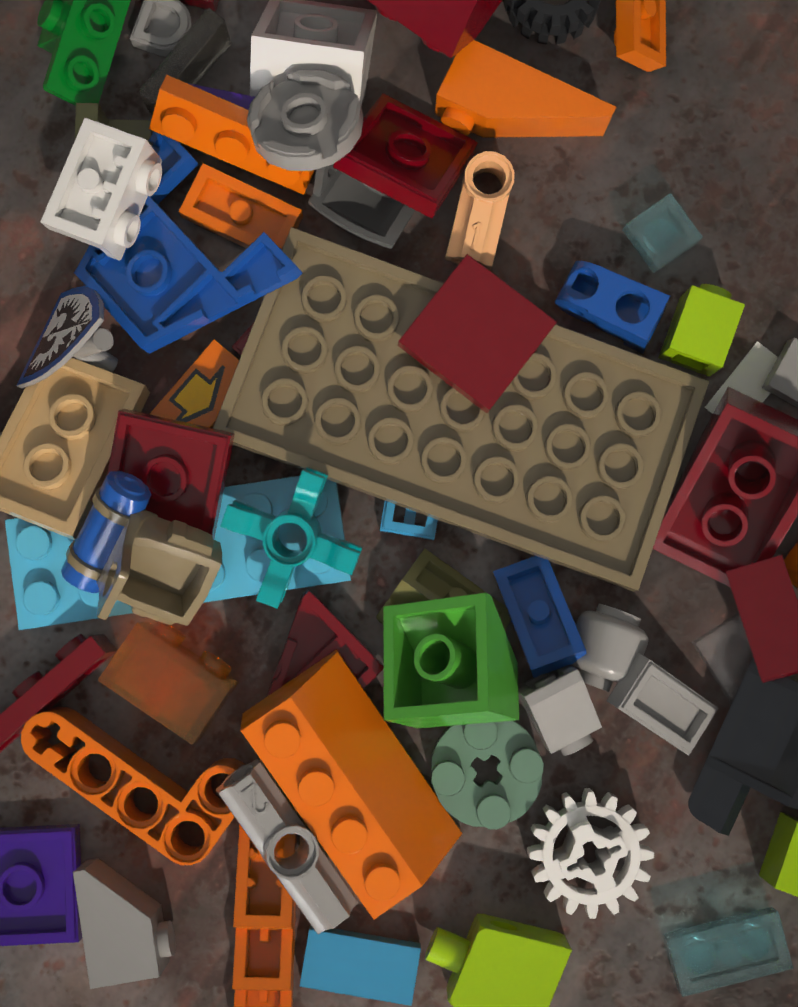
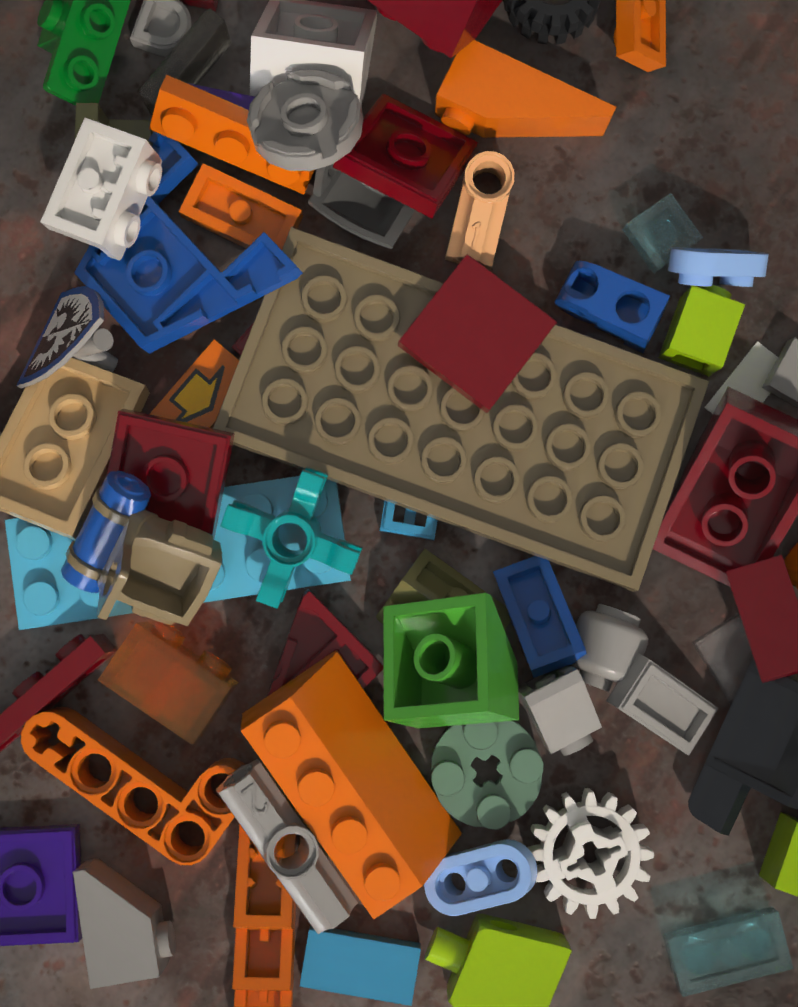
none -> light blue plate [424,839,537,916]
none -> light blue plate [668,247,769,287]

